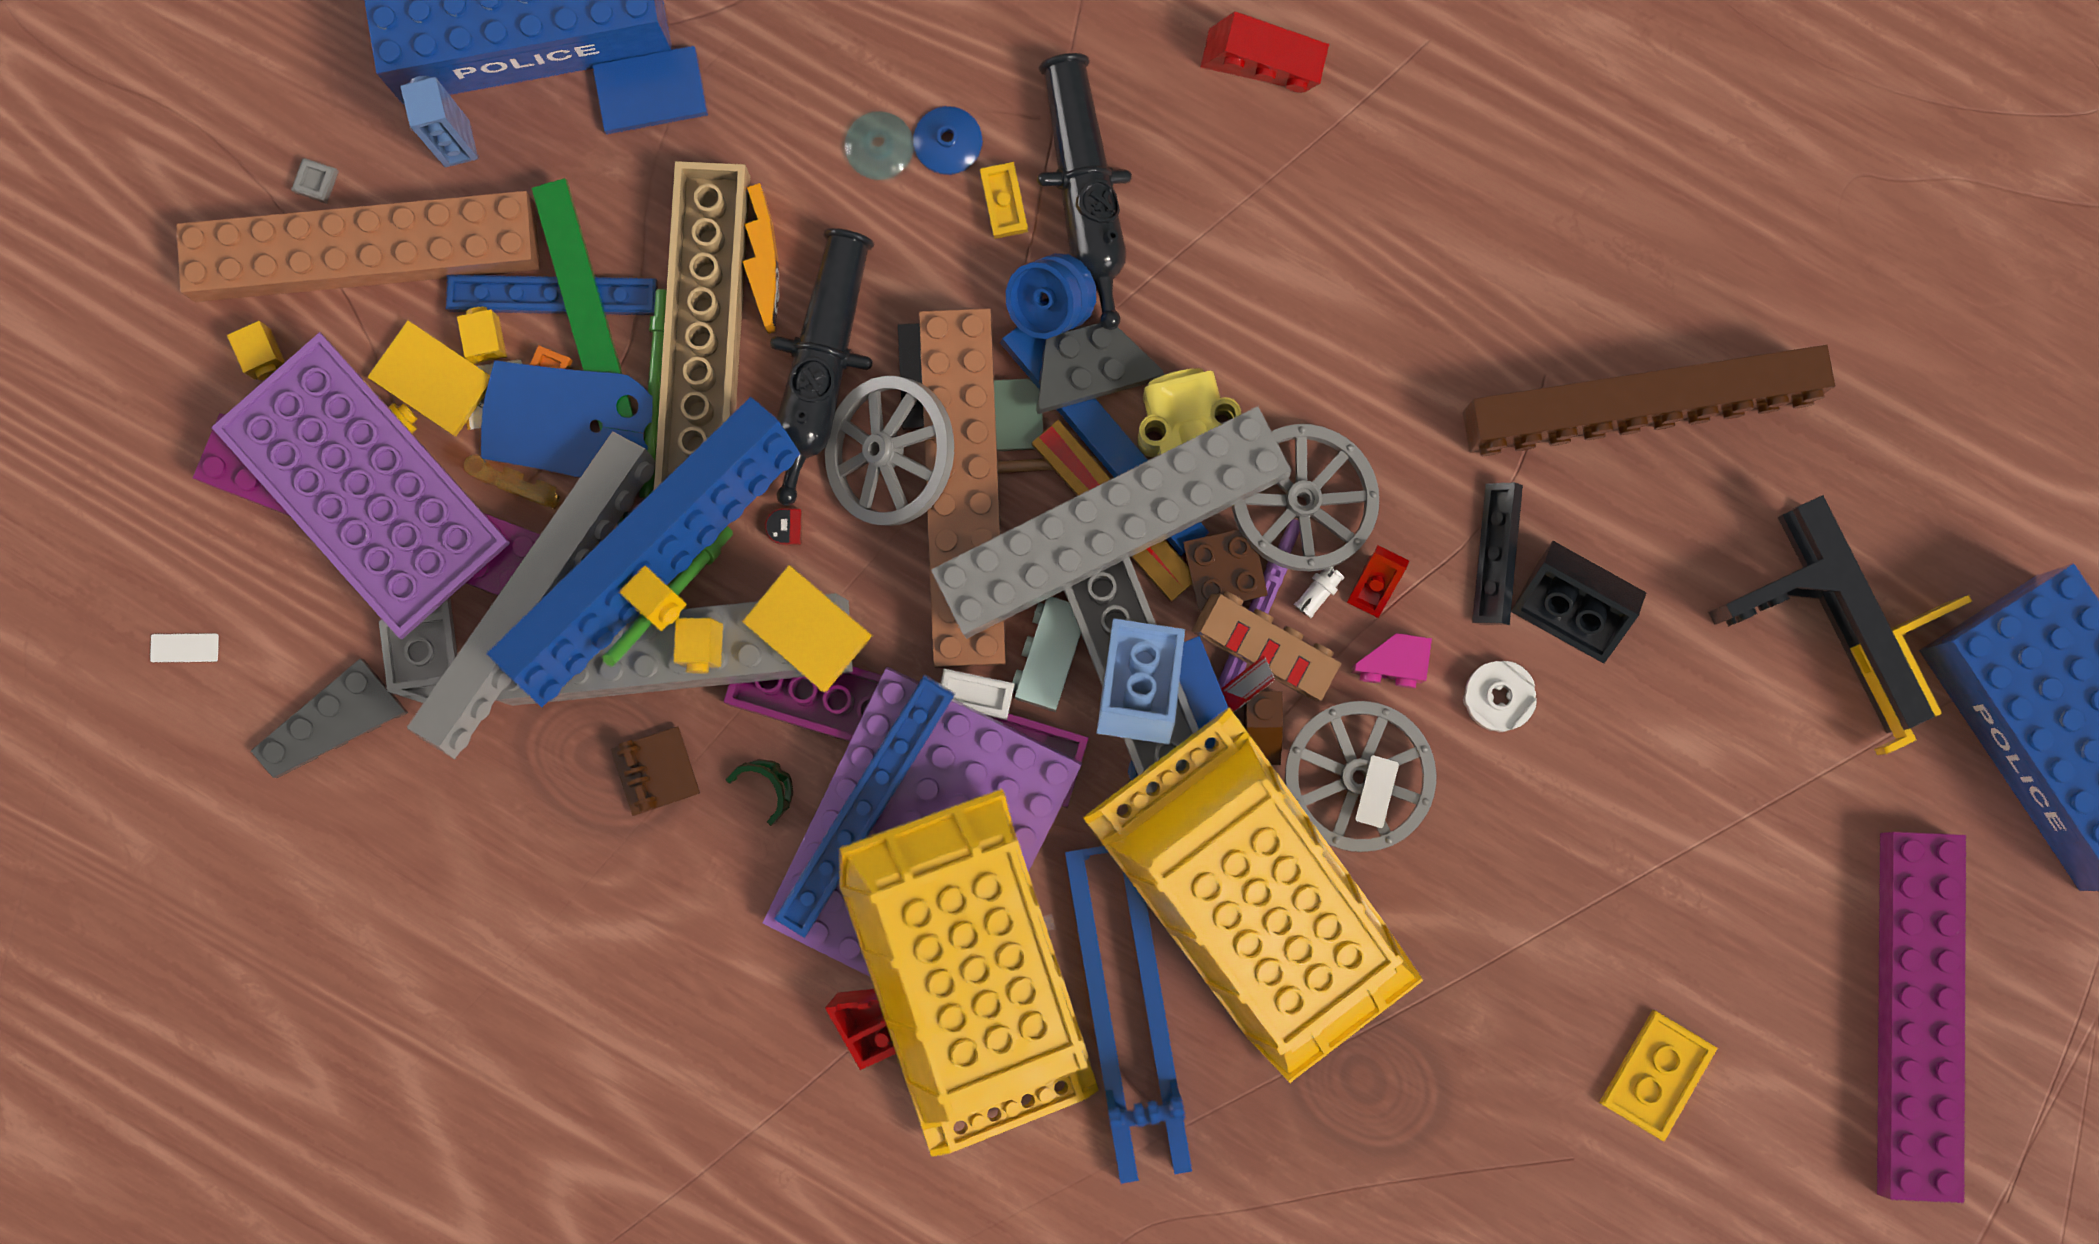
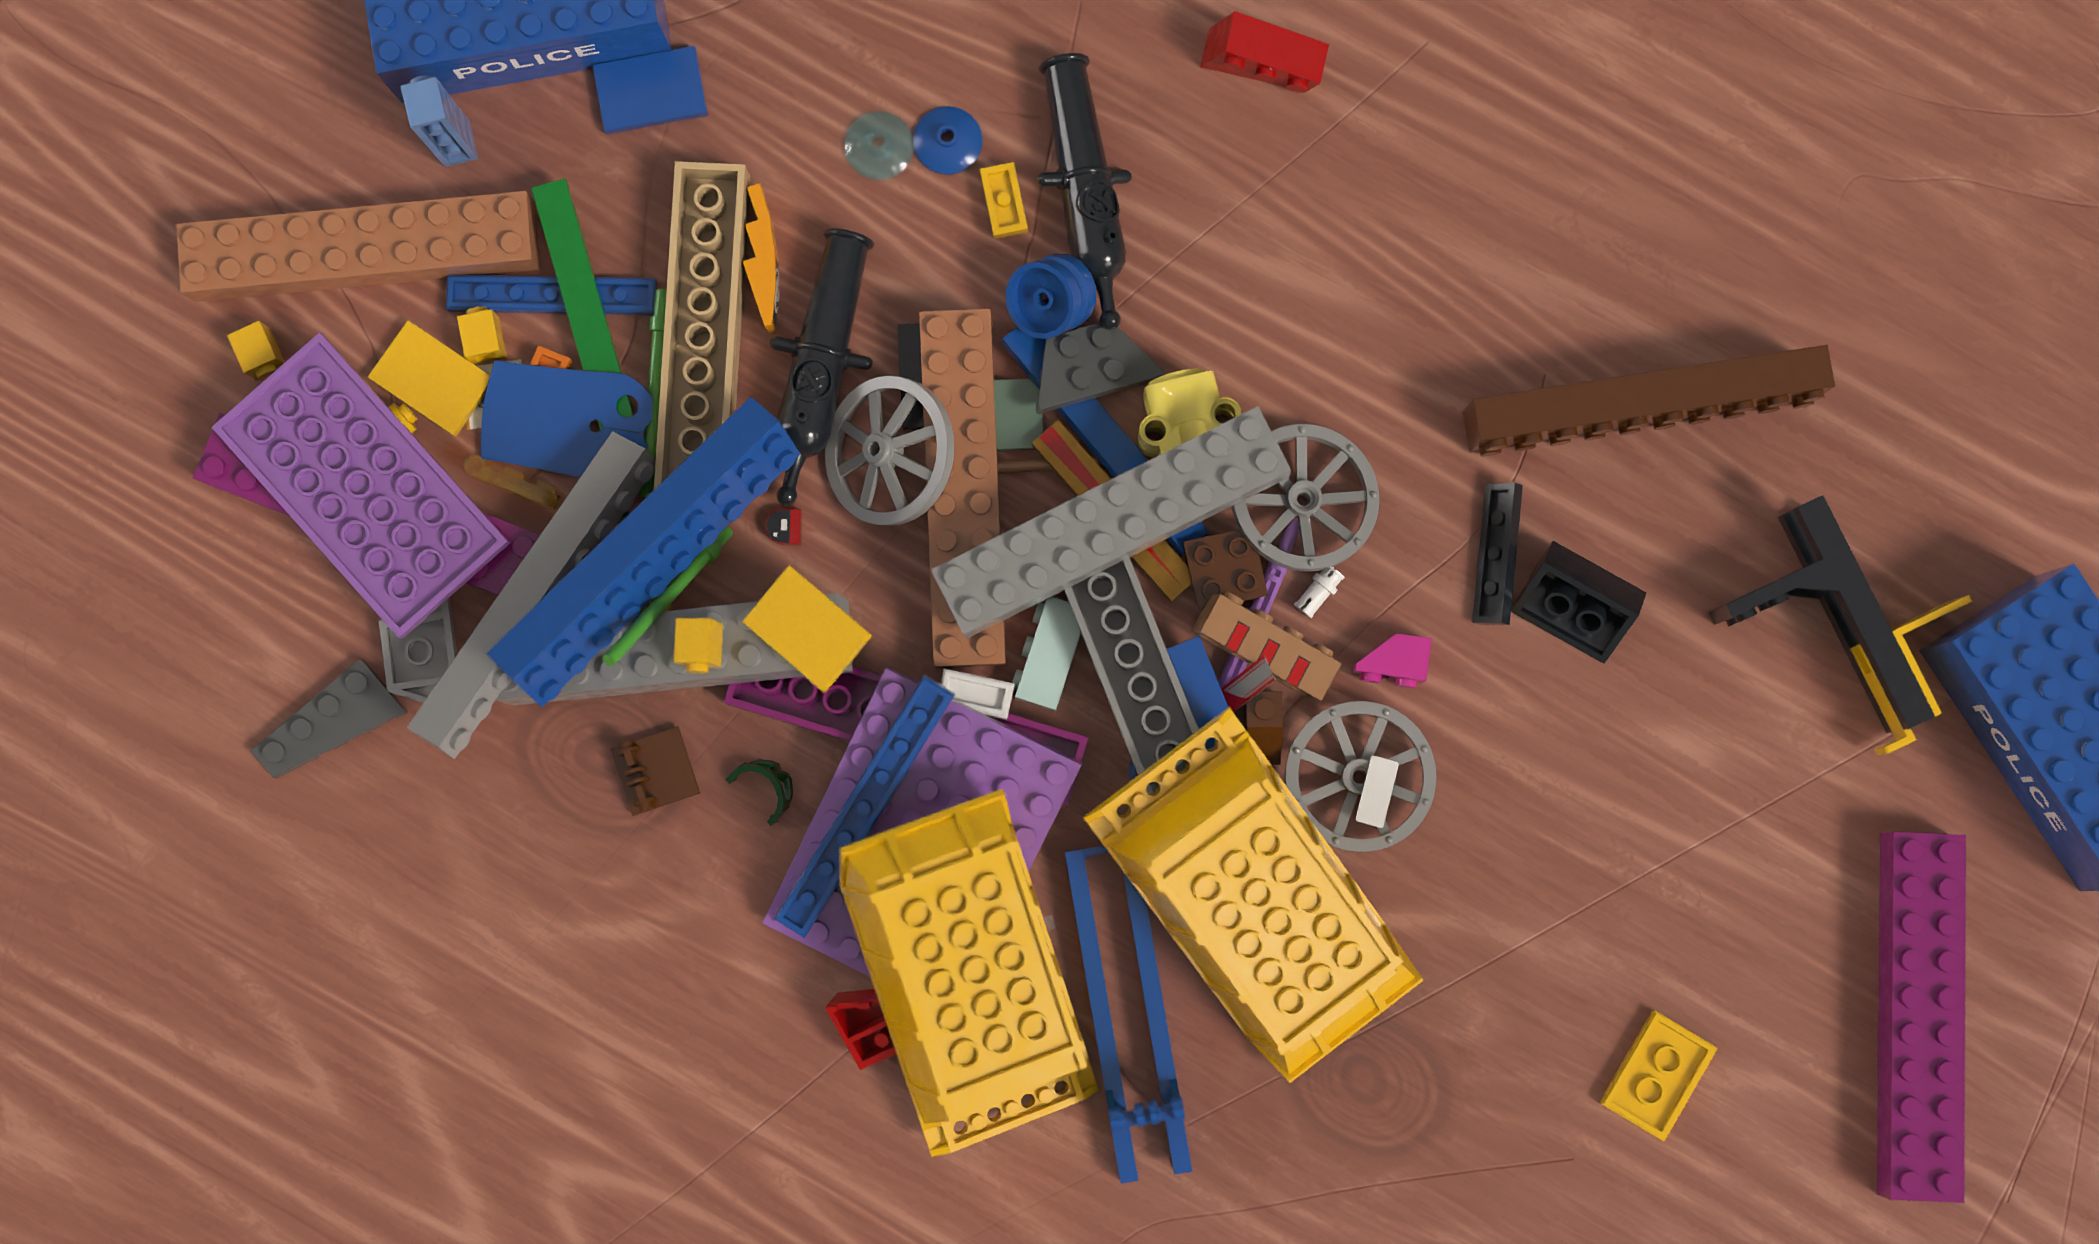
white sticker [150,634,219,662] -> none
light grey tile [291,158,339,204] -> none
yellow brick [620,566,687,631] -> none
light blue slope [1097,618,1185,744] -> none
red slope [1347,545,1410,618] -> none
white plate [1463,661,1537,732] -> none

